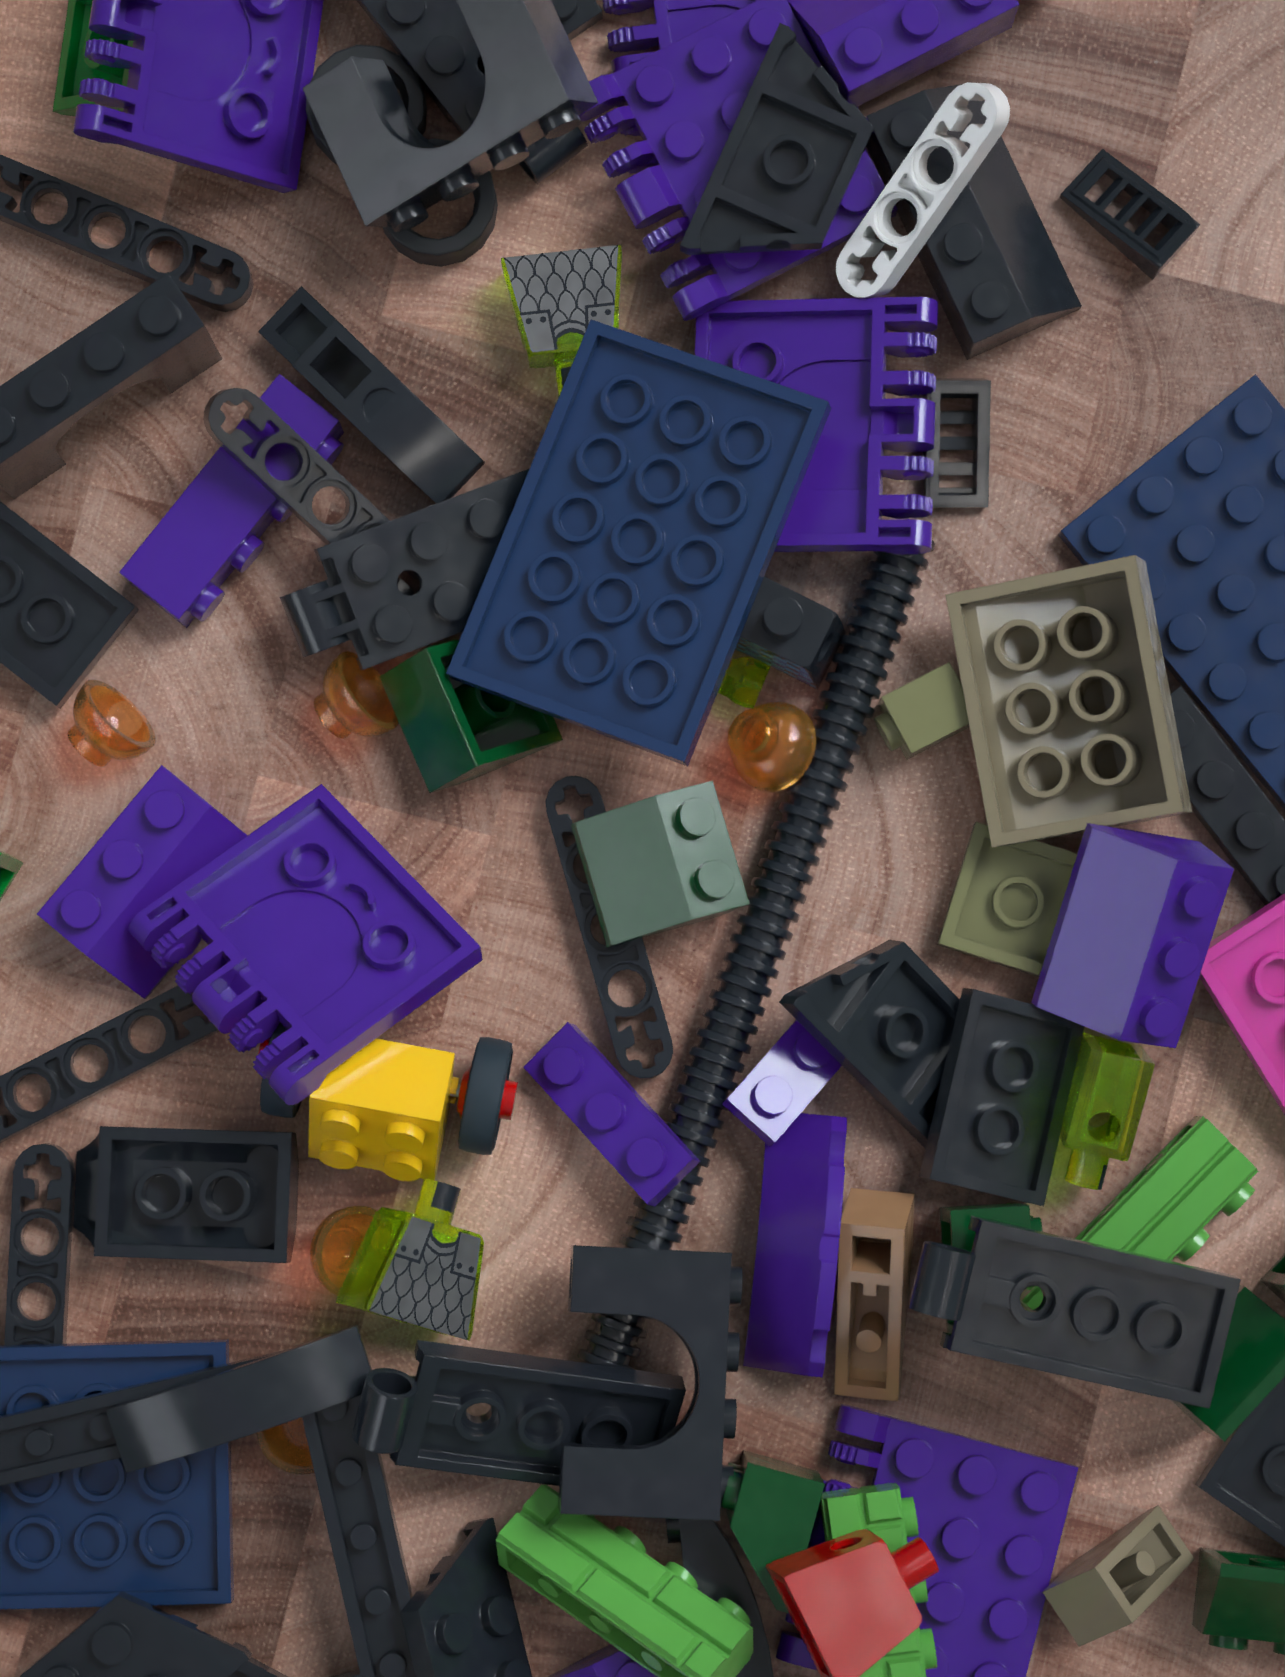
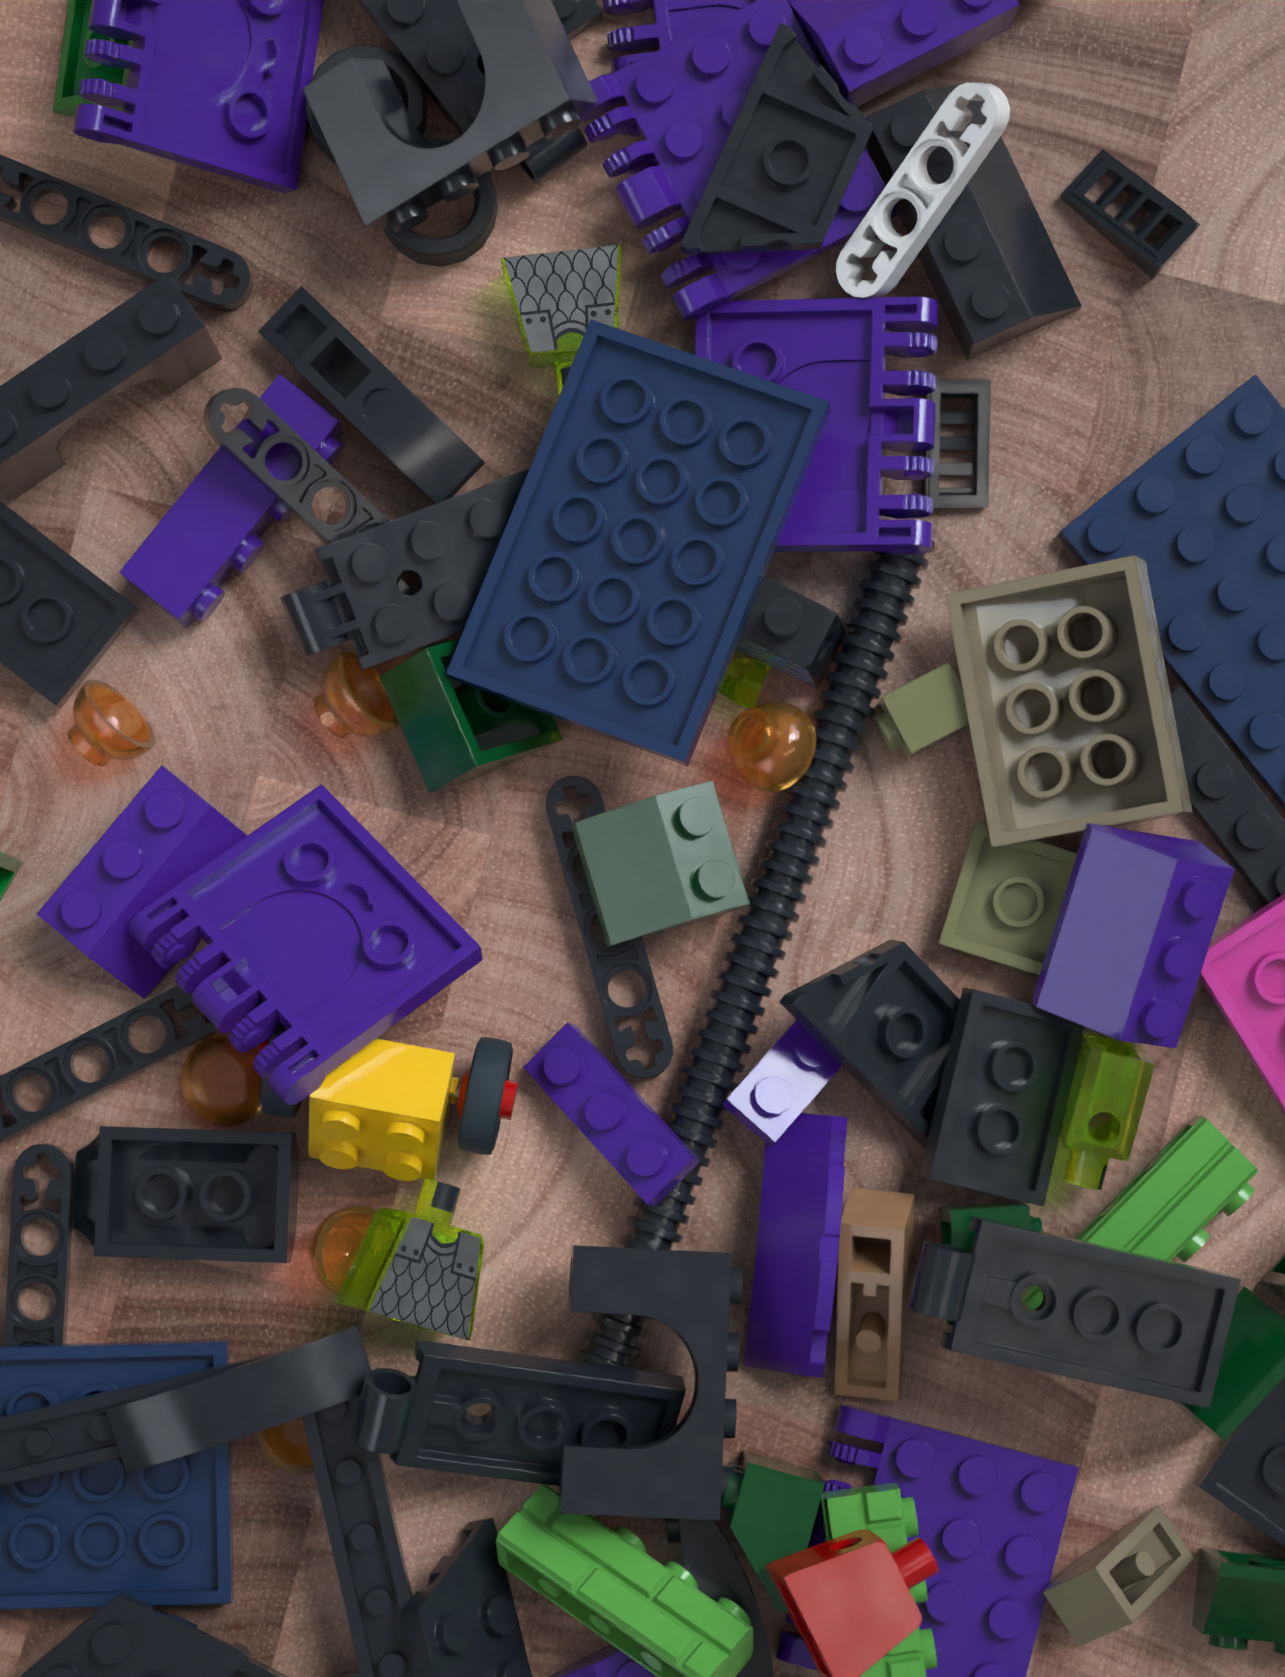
none -> clear orange piece [180,1034,262,1127]

